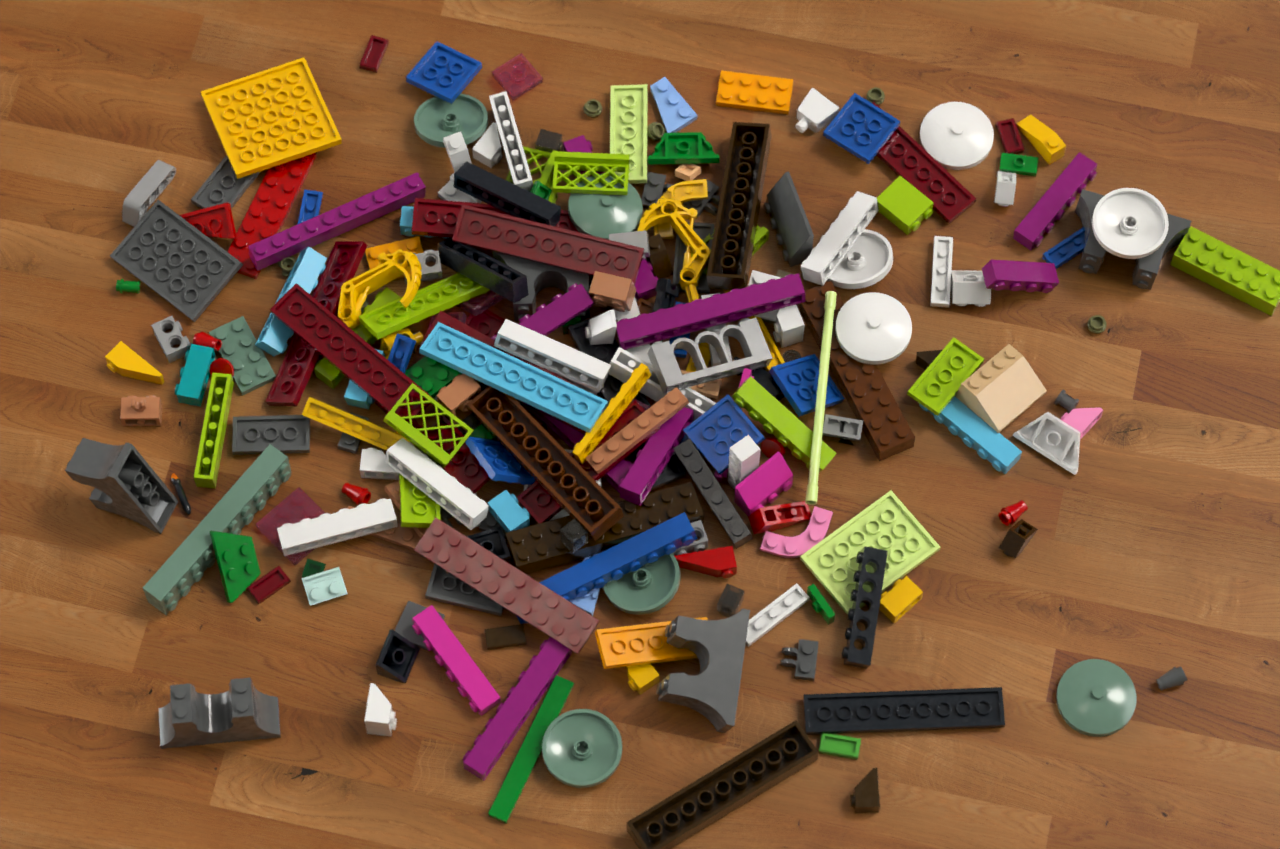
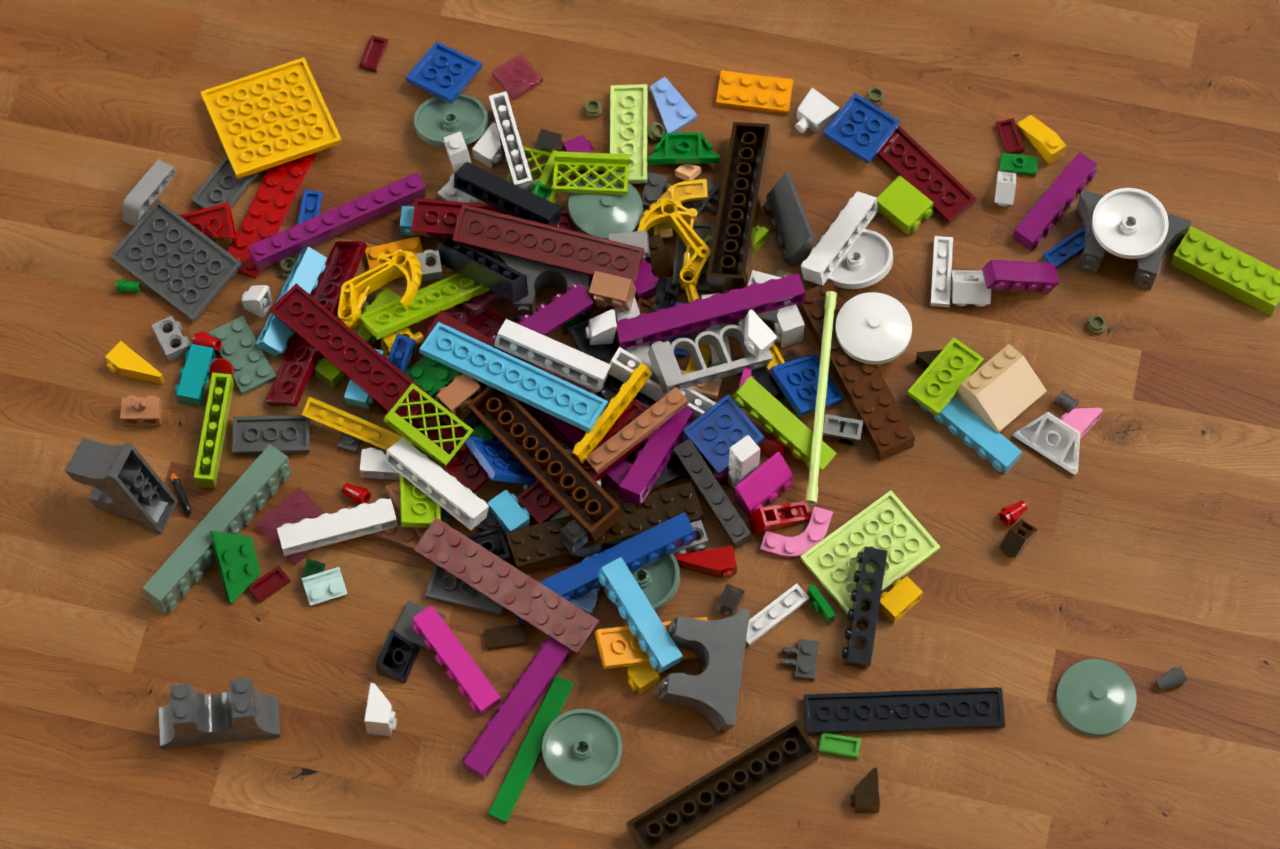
white dish [919,102,994,170] -> none
none -> white slope [241,285,273,318]
none -> medium azure brick [598,557,683,673]
none -> white slope [744,309,777,357]

